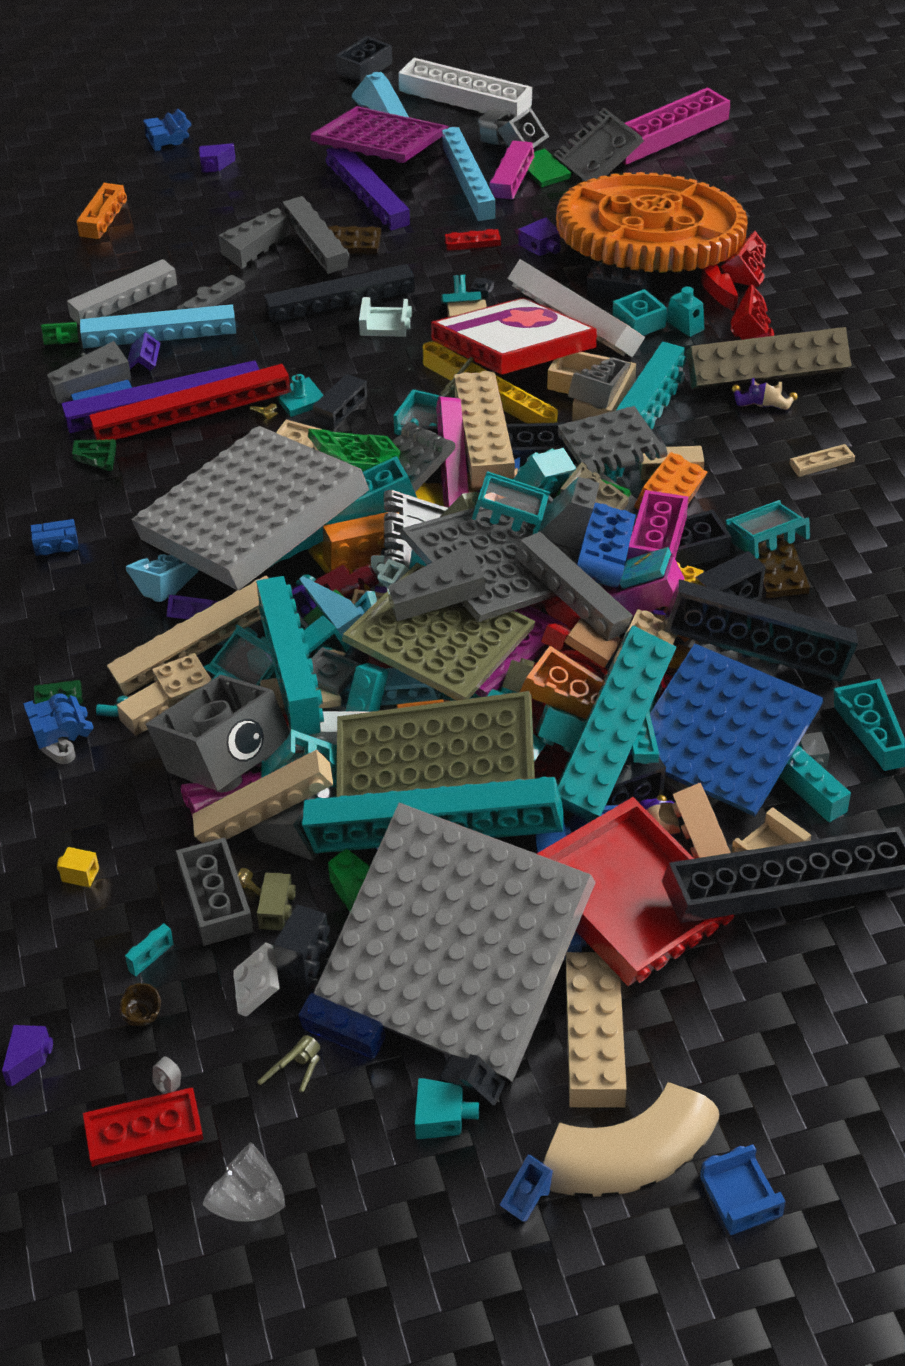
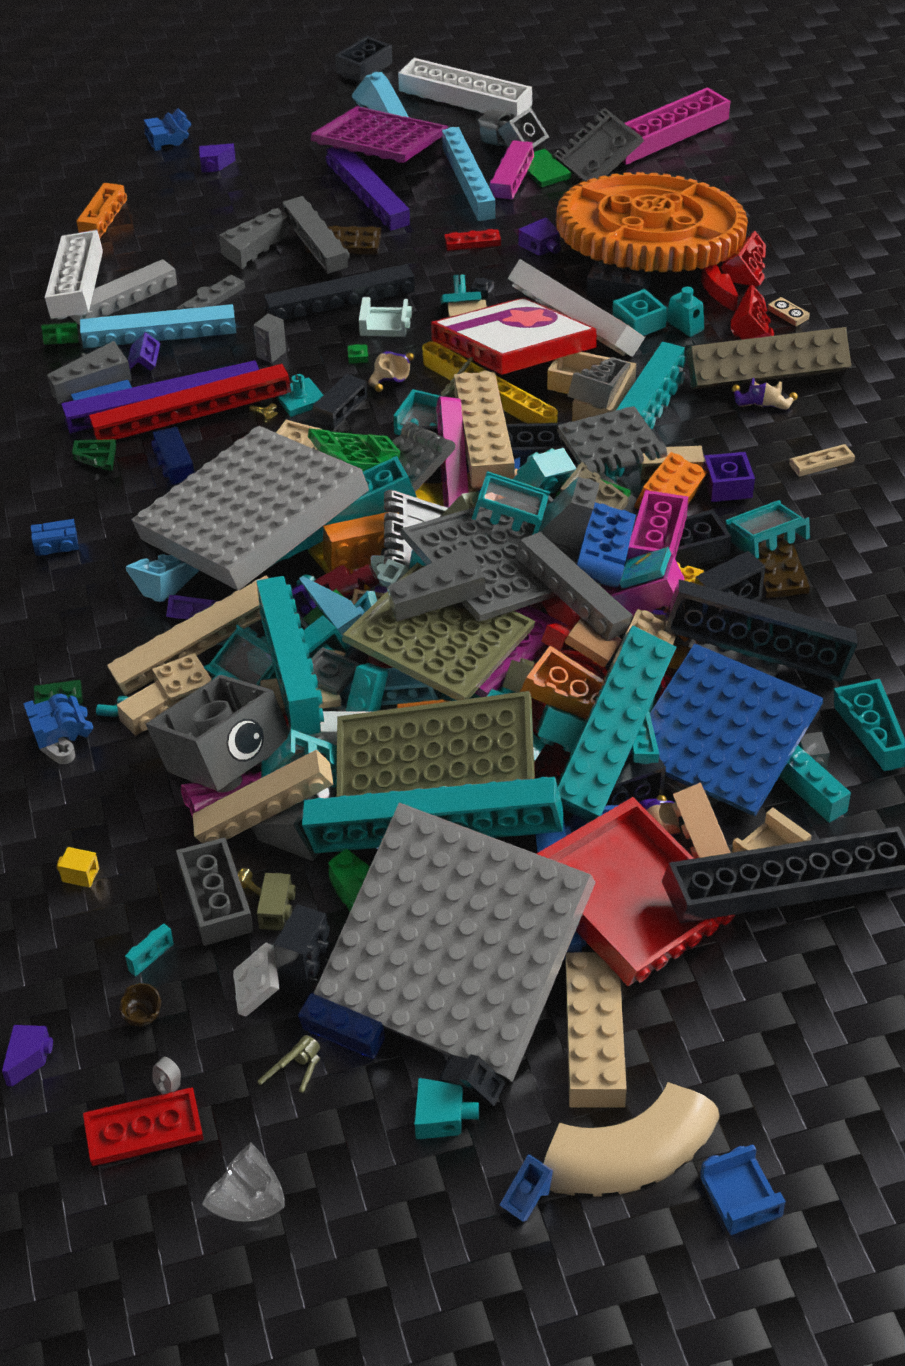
none -> white brick [45,230,103,319]
none -> clear blue brick [151,427,194,485]
none -> dark grey brick [253,314,286,363]
none -> green plate [348,344,368,364]
none -> tan piece [368,351,414,392]
none -> dark purple brick [703,452,755,502]
none -> tan tile [768,297,810,326]

